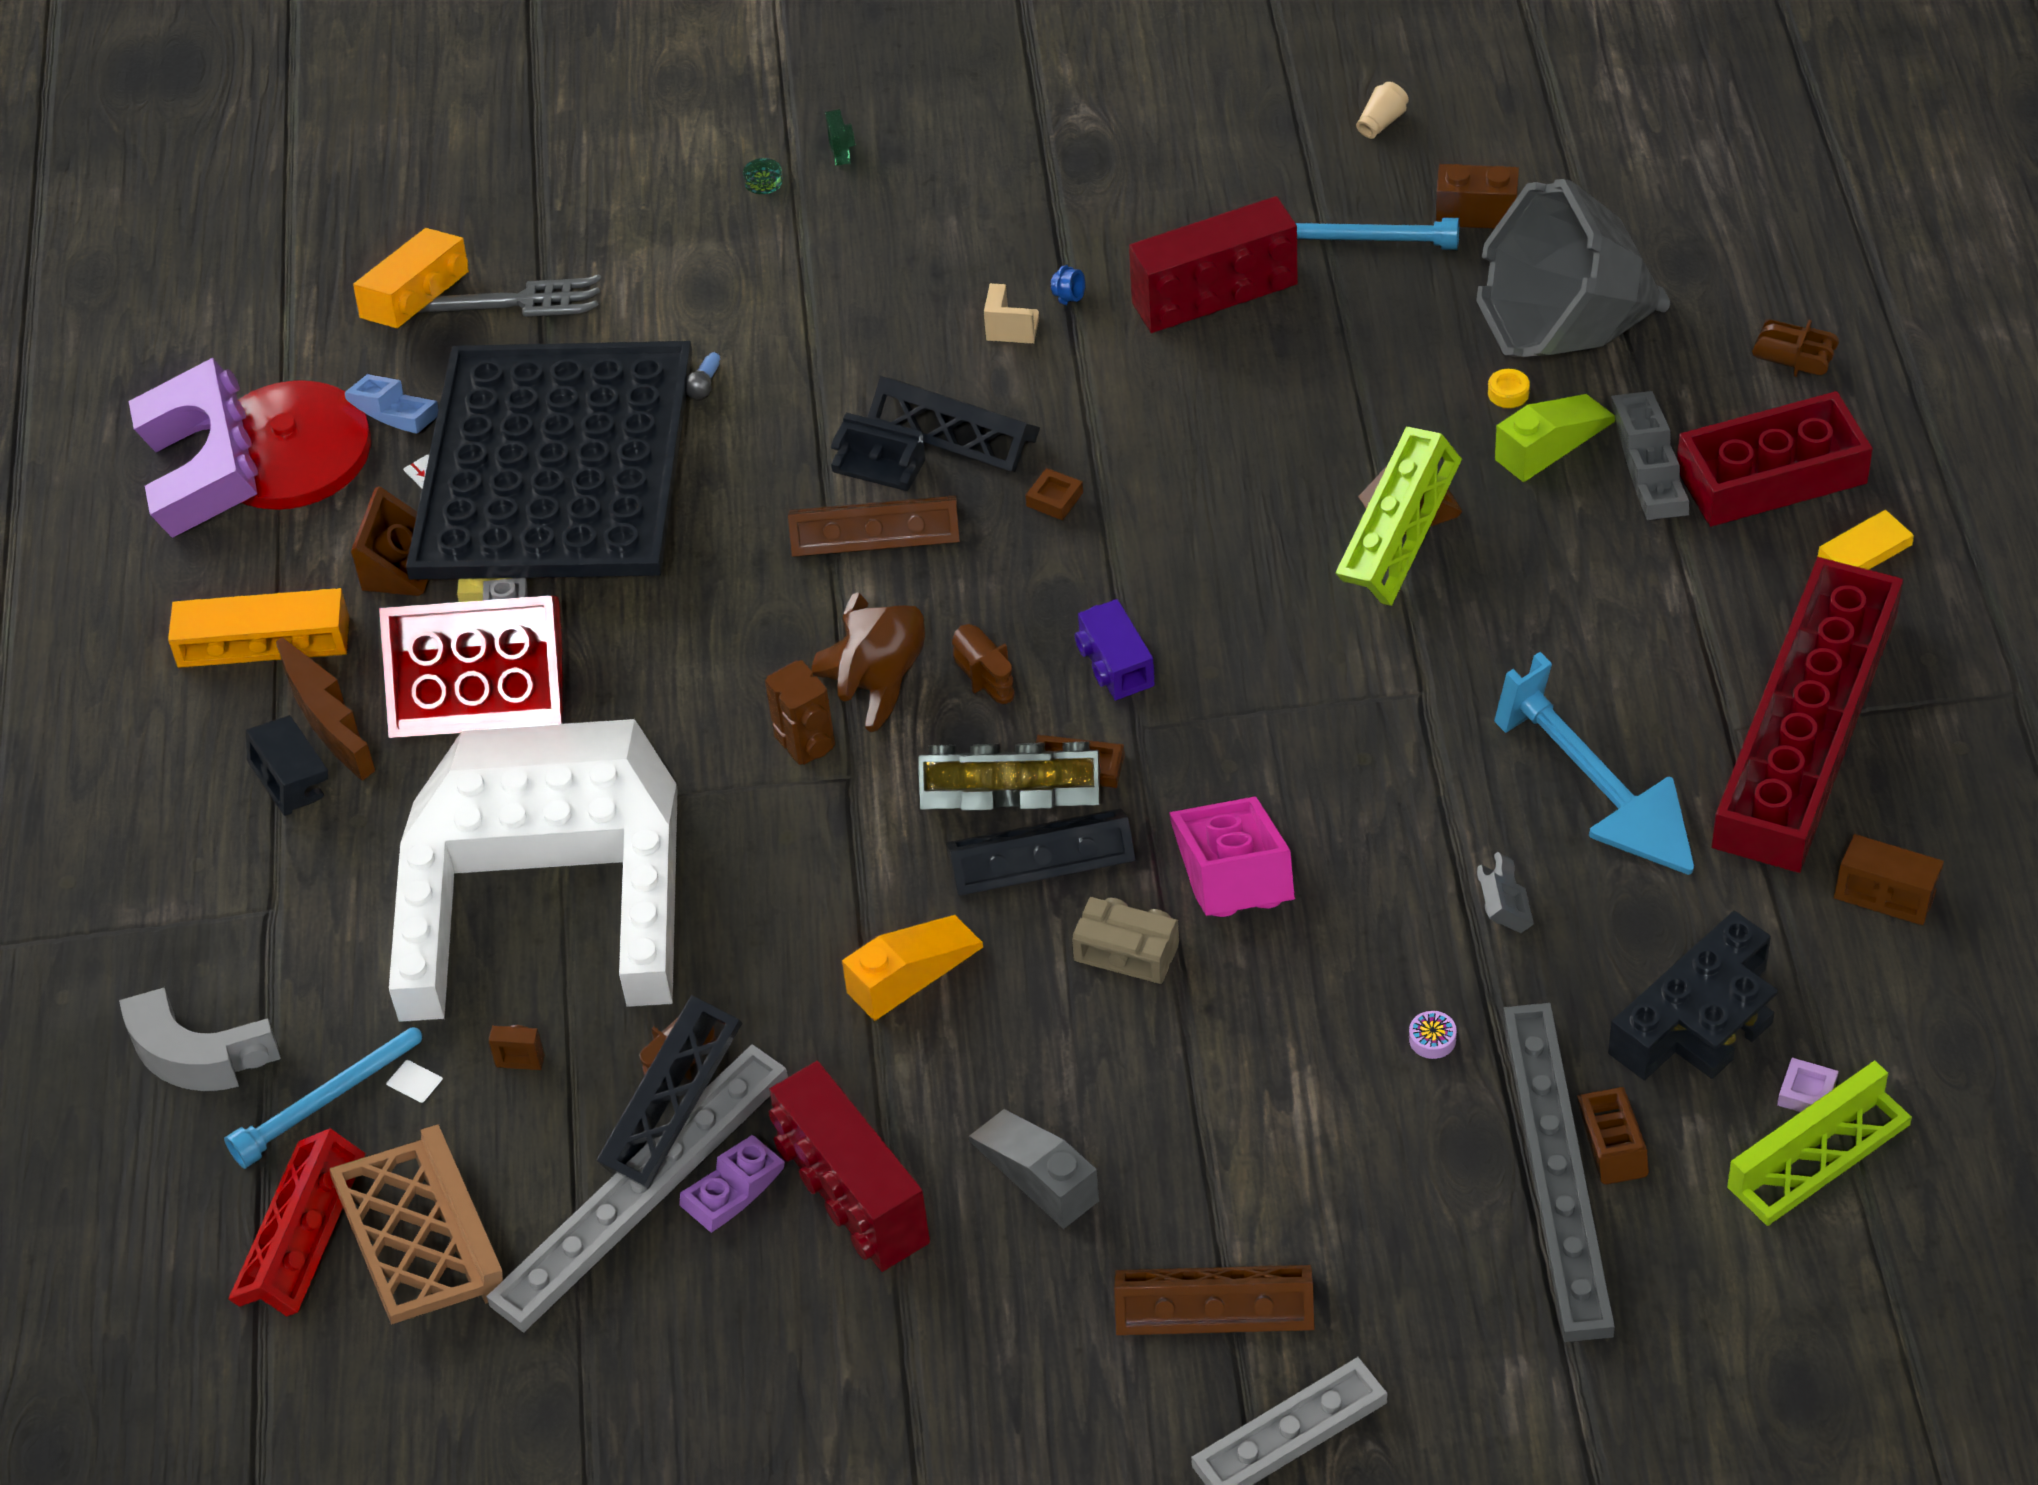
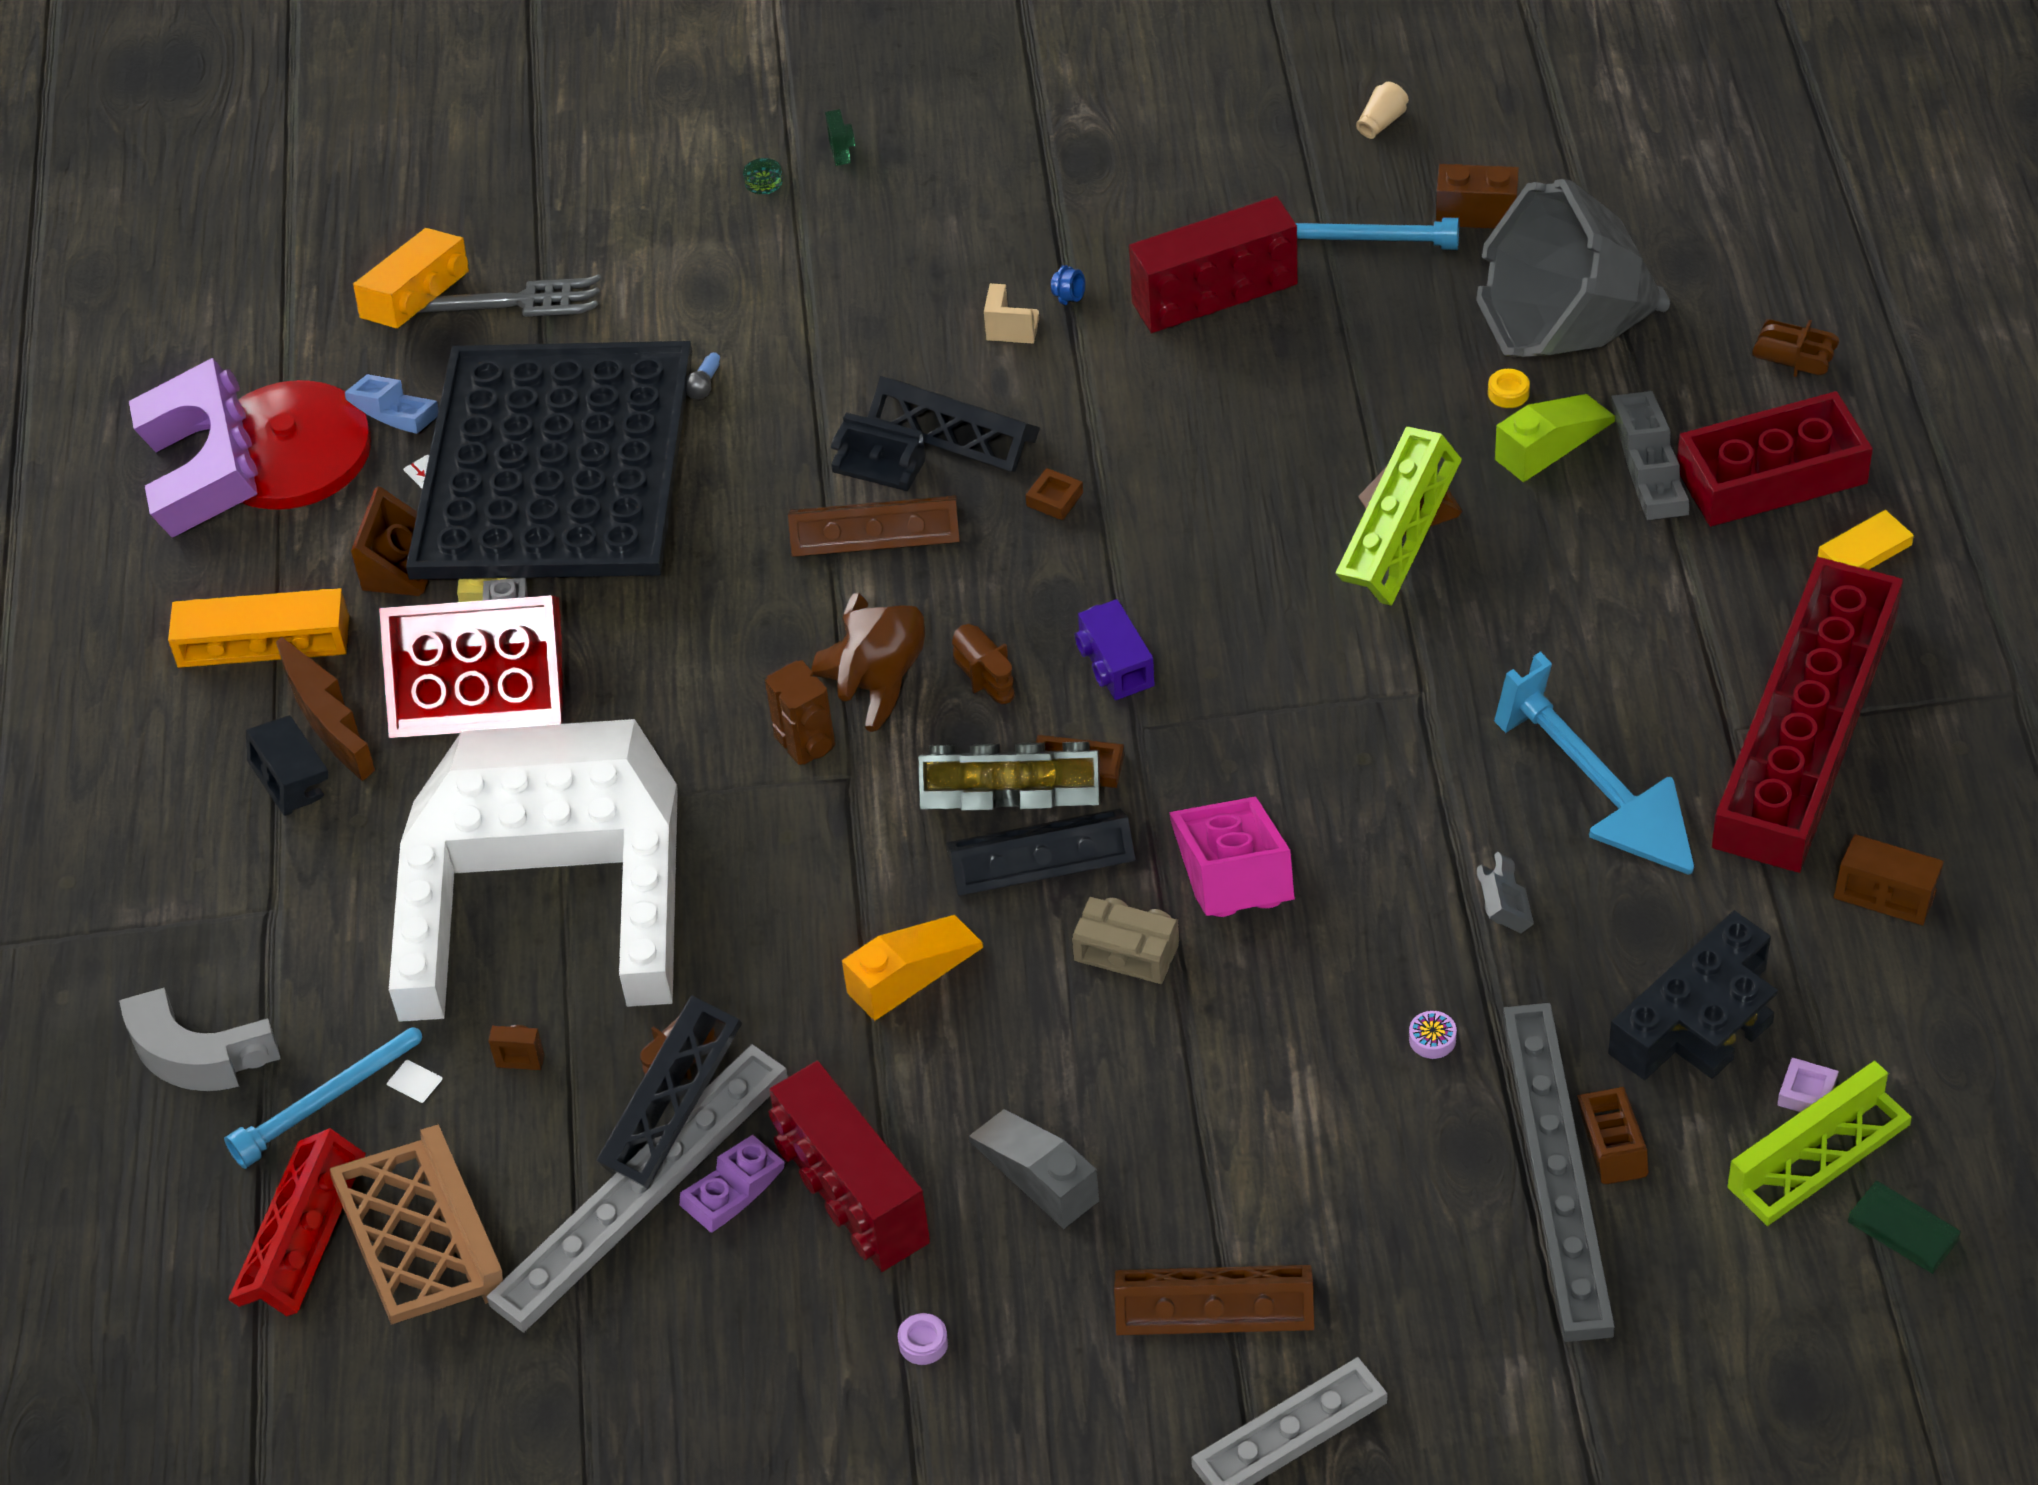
none -> lavender tile [898,1313,948,1365]
none -> clear green tile [1848,1180,1961,1274]

